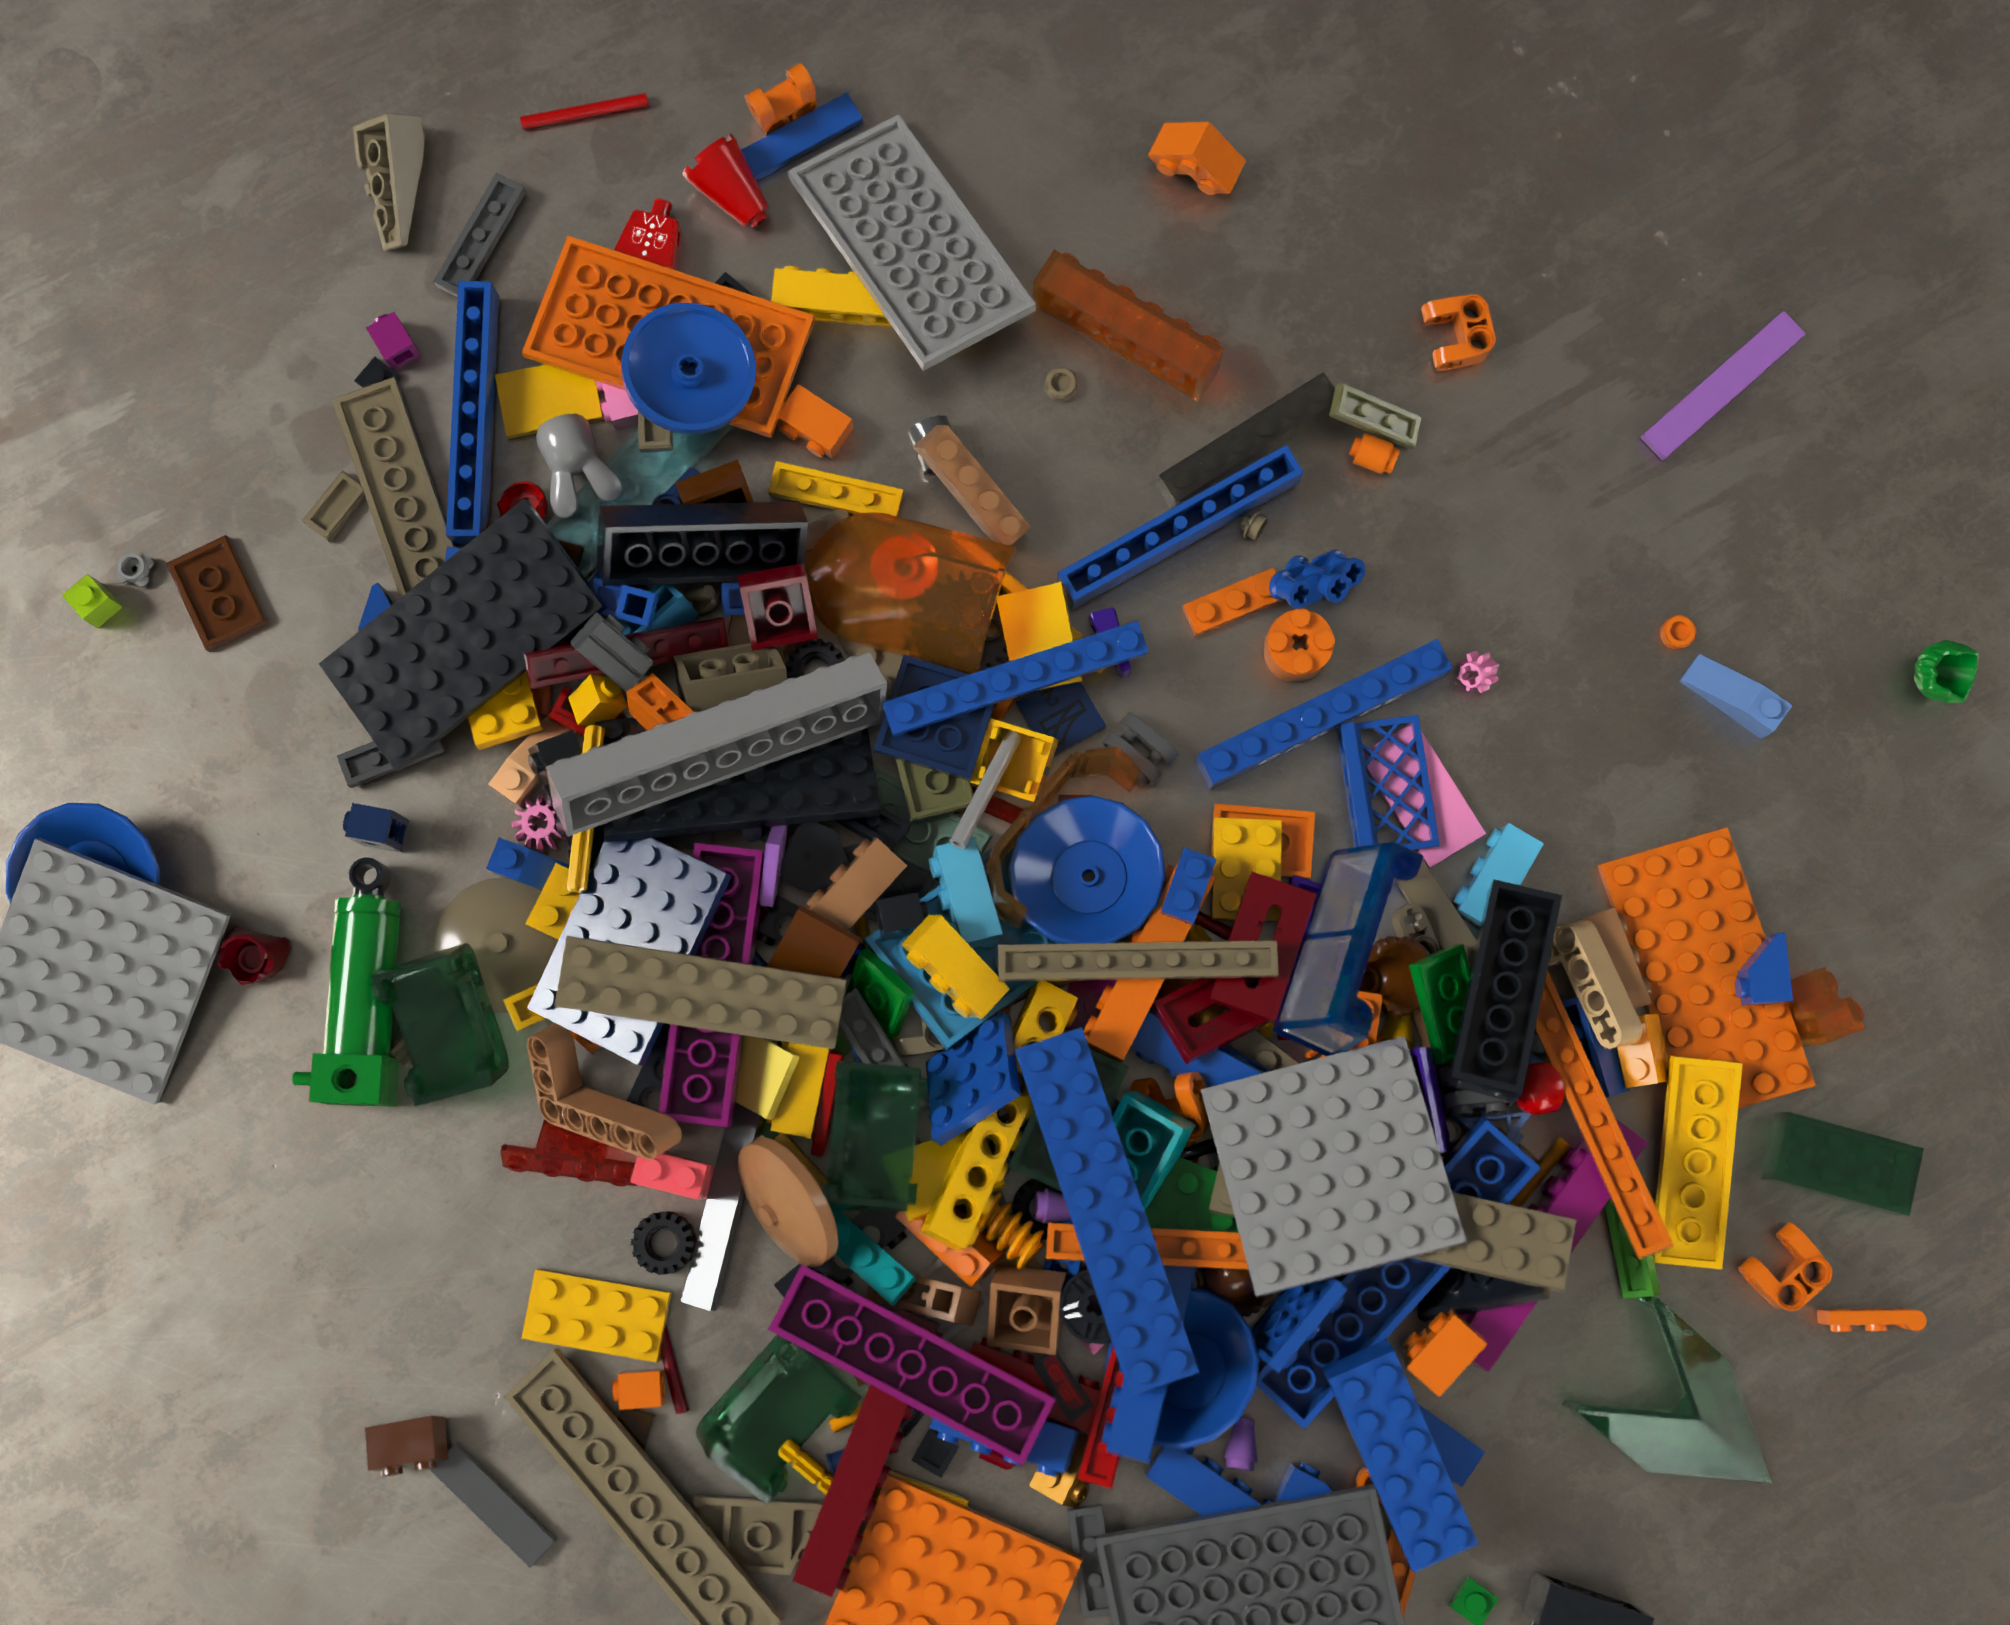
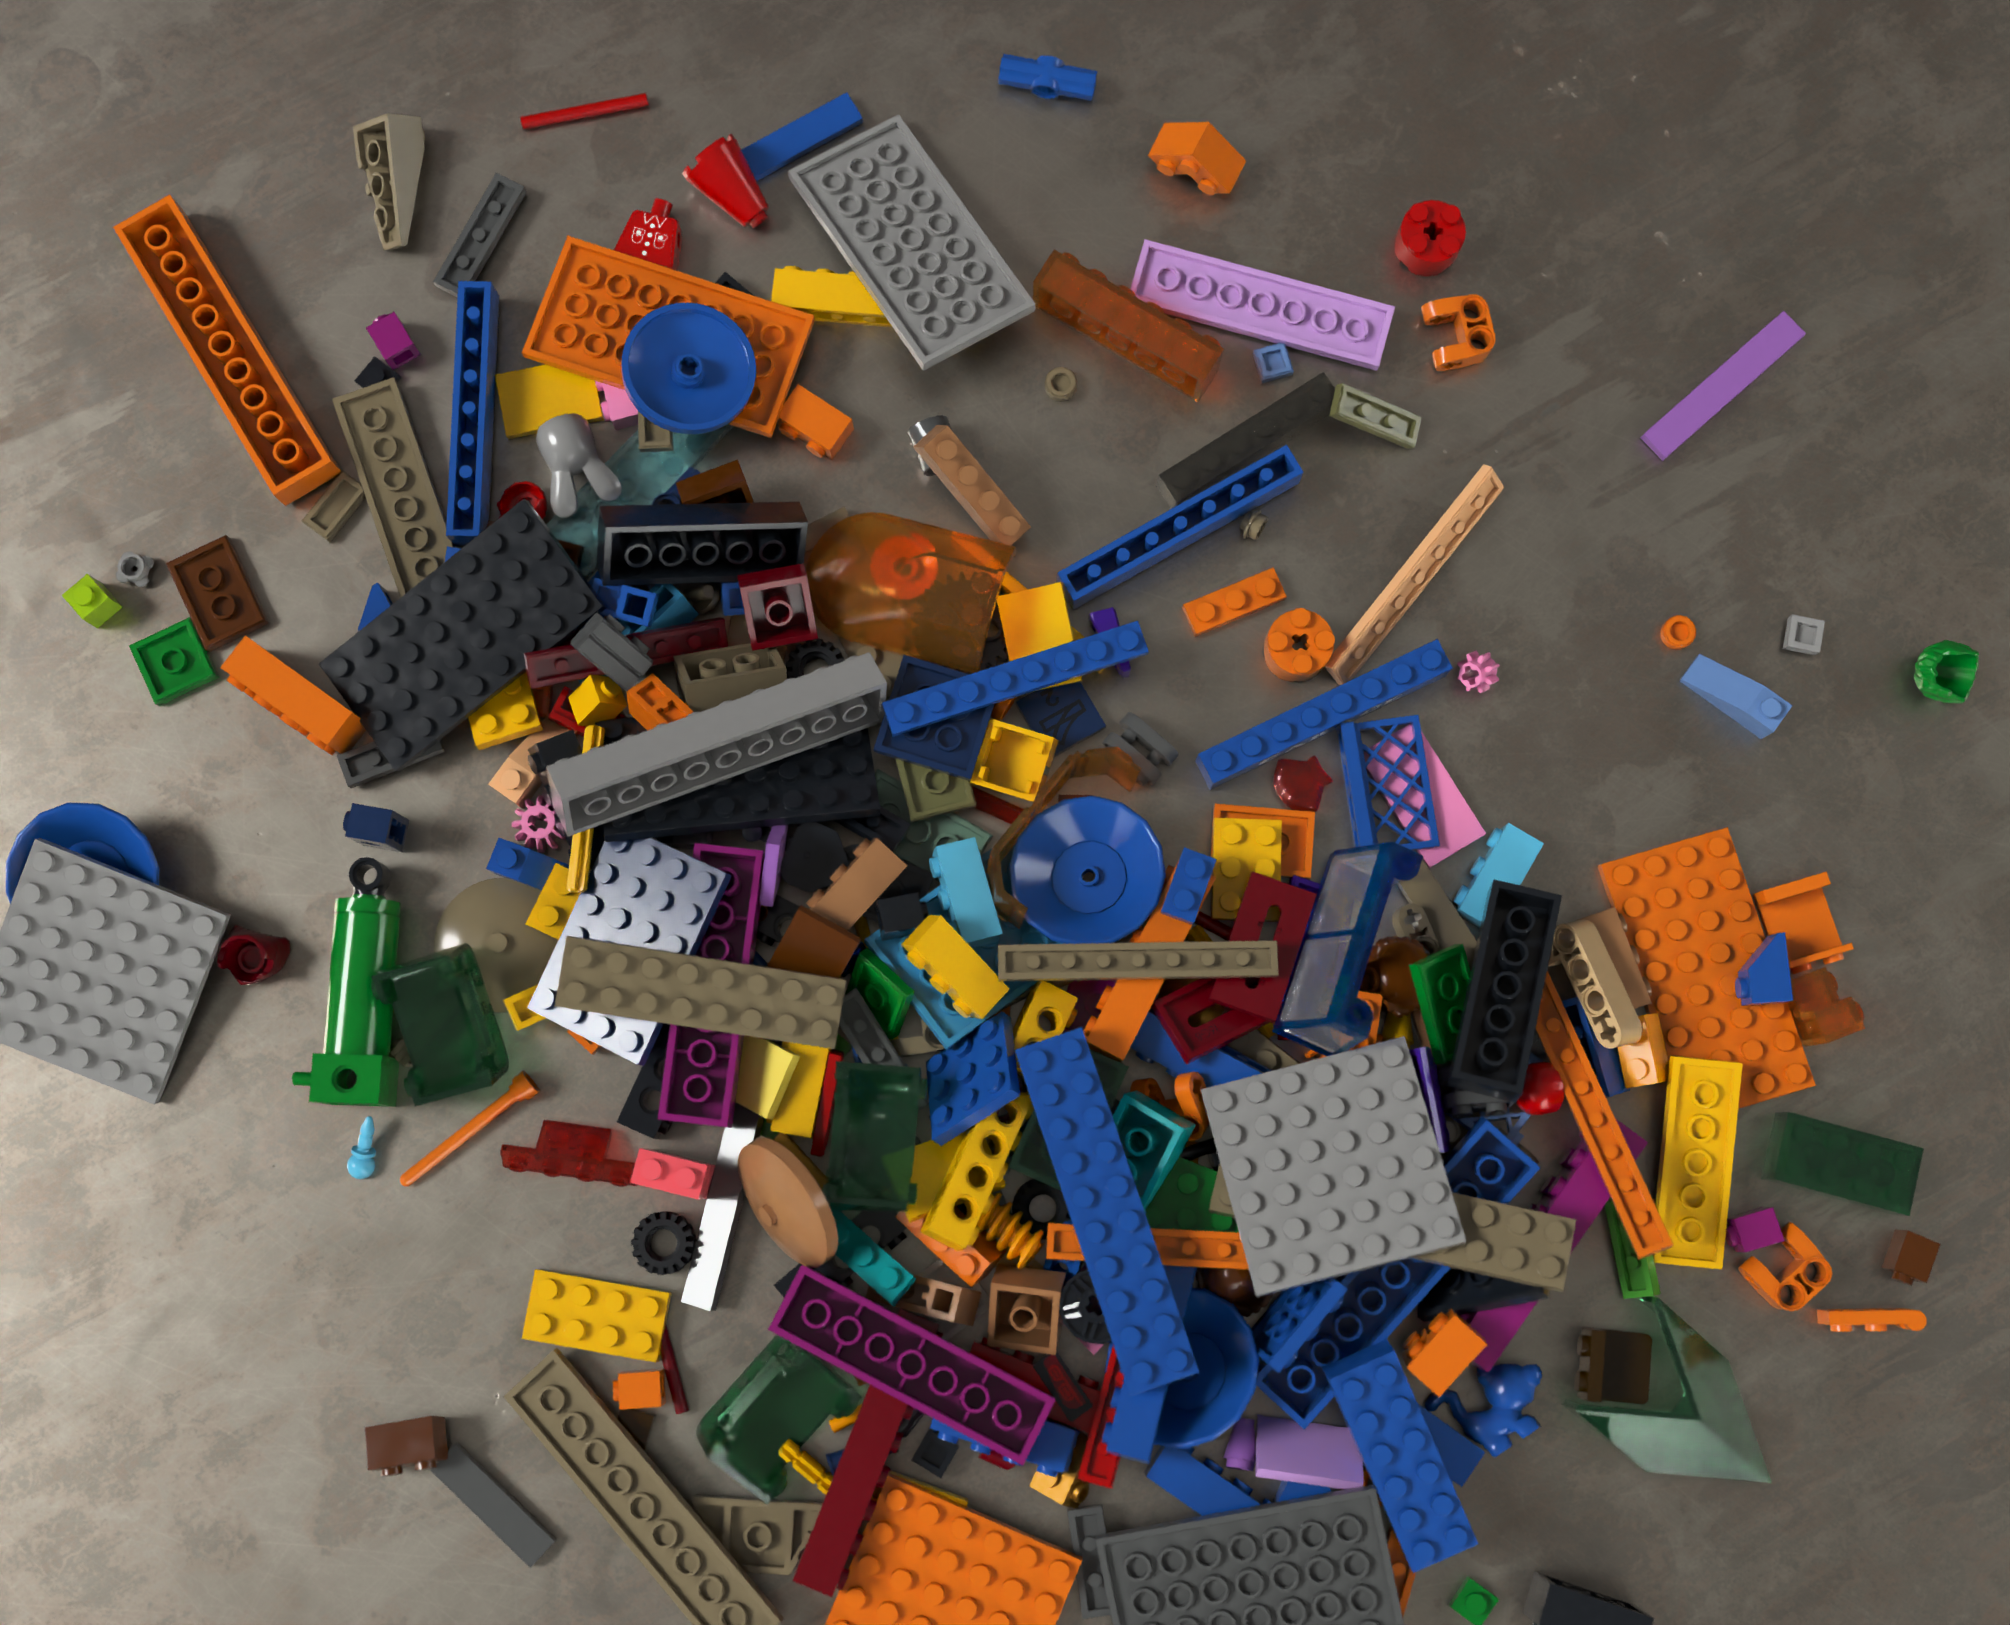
medium nougat beam [527,1023,682,1160] -> none
orange piece [745,63,817,136] -> none
yellow plate [768,461,904,524] -> none
light grey piece [950,731,1022,849] -> none
medium lavender cone [1033,1189,1071,1224] -> none
blue axle [1269,550,1365,609] -> none
orange brick [1349,433,1400,474] -> none
light orange bar [1508,1137,1570,1207] -> none
none -> orange brick [113,194,341,506]
none -> green tile [129,617,220,706]
none -> orange brick [220,635,366,756]
none -> medium azure bar [347,1116,376,1179]
none -> orange piece [400,1071,540,1187]
none -> blue piece [998,54,1097,101]
none -> lavender plate [1127,239,1395,371]
none -> medium blue tile [1253,343,1294,384]
none -> lavender tile [1256,1415,1364,1489]
none -> clear red animal [1273,755,1333,812]
none -> light nougat tile [1325,464,1505,685]
none -> red brick [1394,200,1466,277]
none -> blue animal [1425,1364,1542,1457]
none -> dark brown bracket [1575,1327,1652,1404]
none -> magenta brick [1725,1207,1784,1253]
none -> orange panel [1752,871,1854,974]
none -> light grey plate [1783,614,1825,656]
none -> reddish brown brick [1881,1229,1941,1286]

